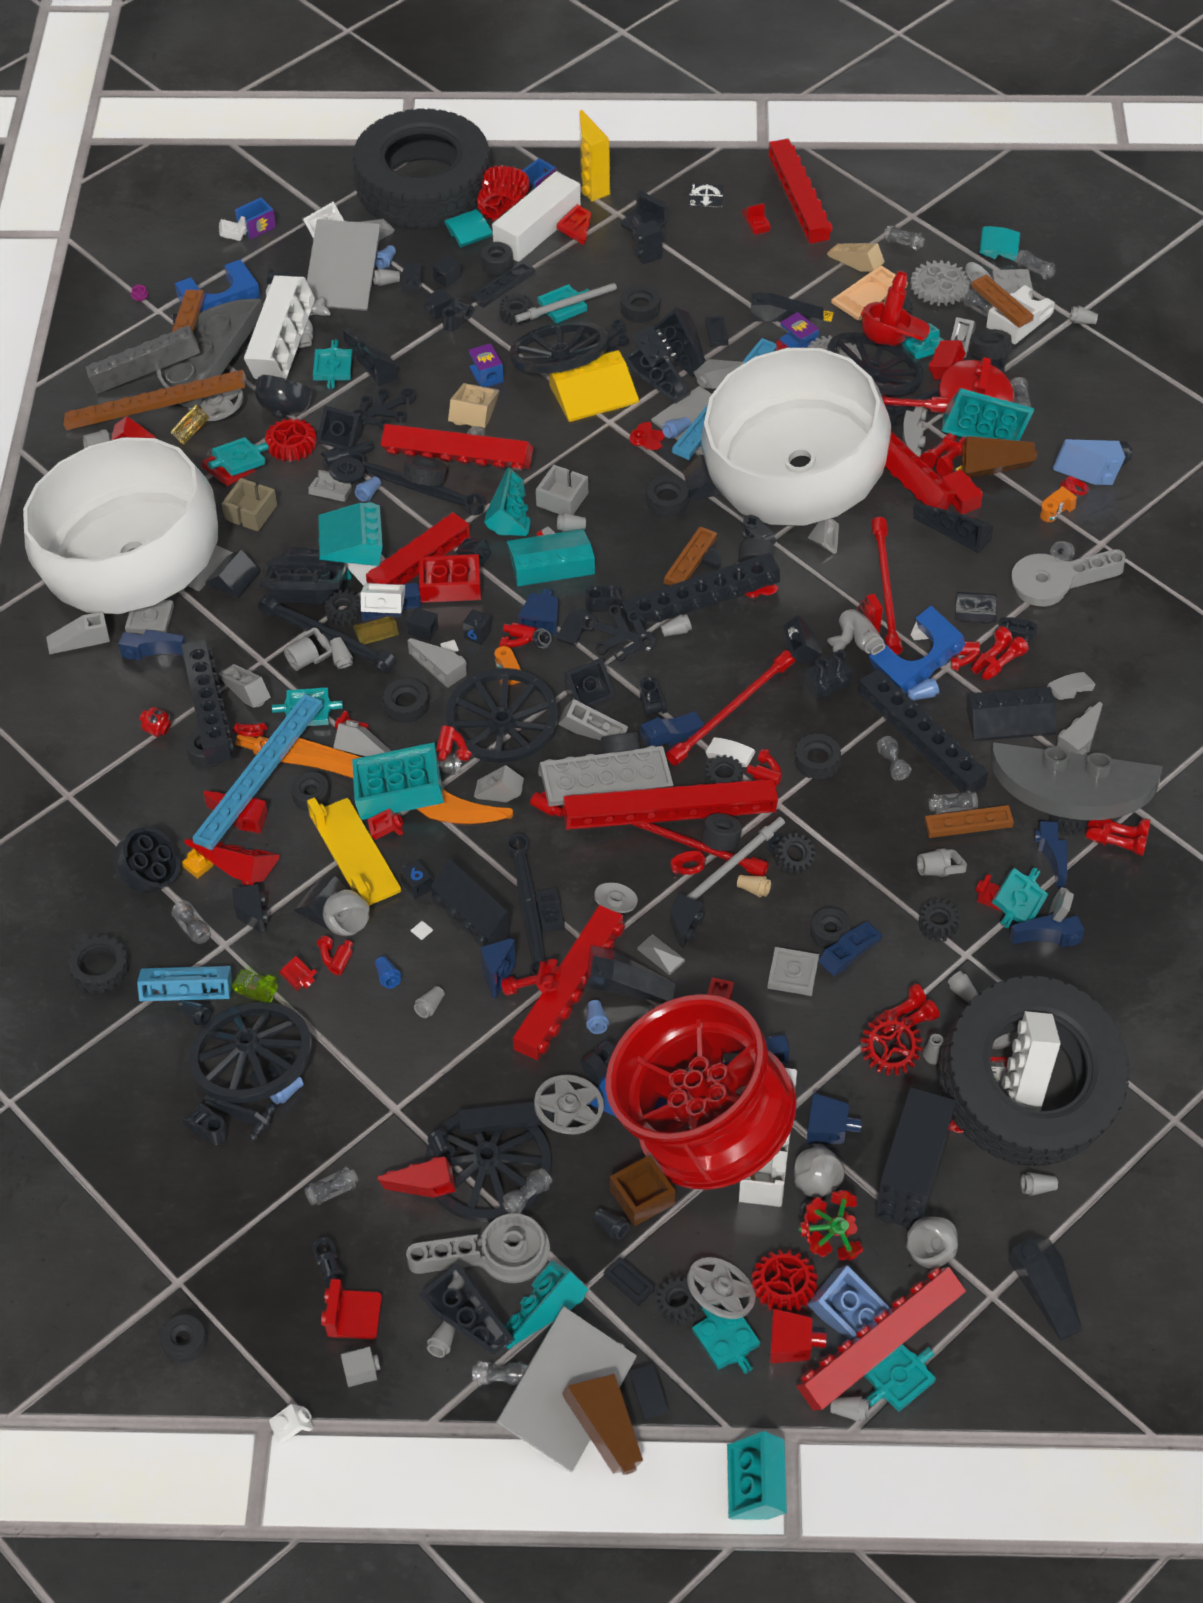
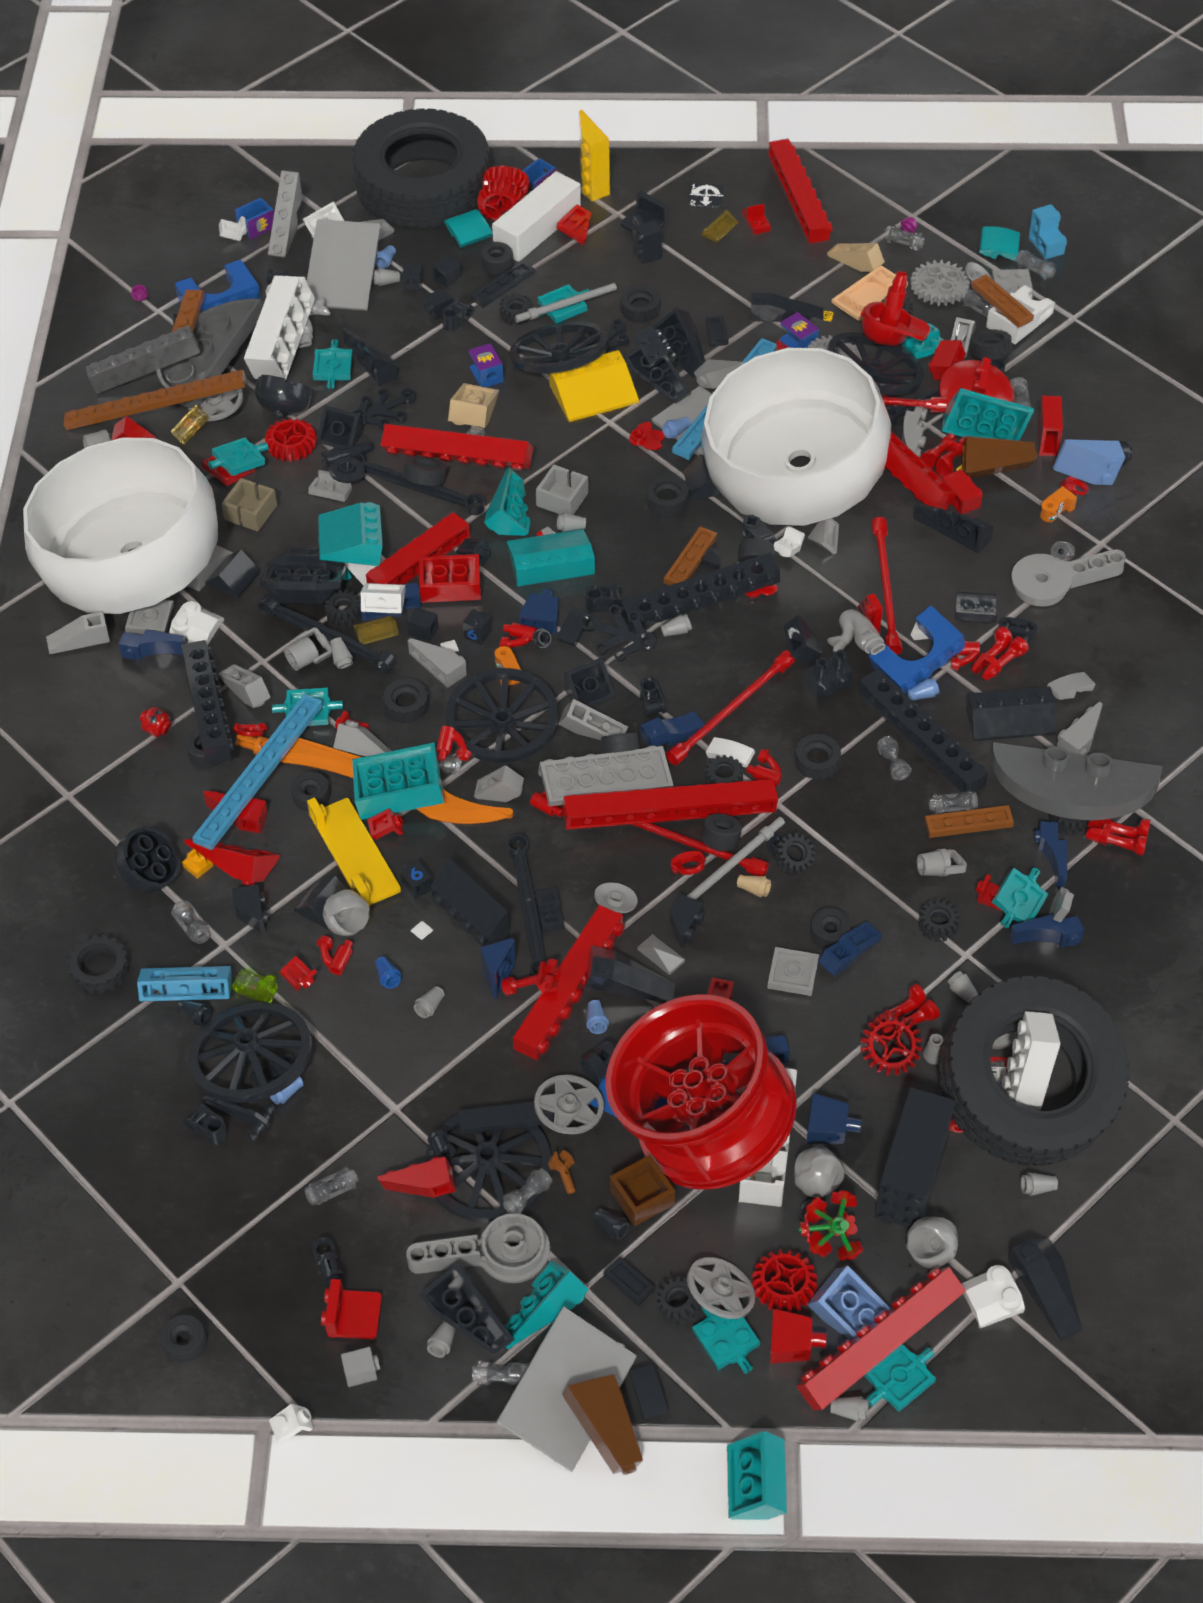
medium blue cone [355,477,381,502] -> none
light grey cone [1069,305,1098,324] -> none
none -> white slope [169,601,224,647]
none -> light grey slope [268,170,302,257]
none -> dark orange bar [548,1150,575,1194]
none -> clear yellow slope [701,210,739,242]
none -> white bracket [774,527,805,557]
none -> magenta plate [901,217,918,233]
none -> white slope [961,1265,1025,1328]
none -> dark azure brick [1028,204,1067,259]
none -> red brick [1037,396,1063,456]

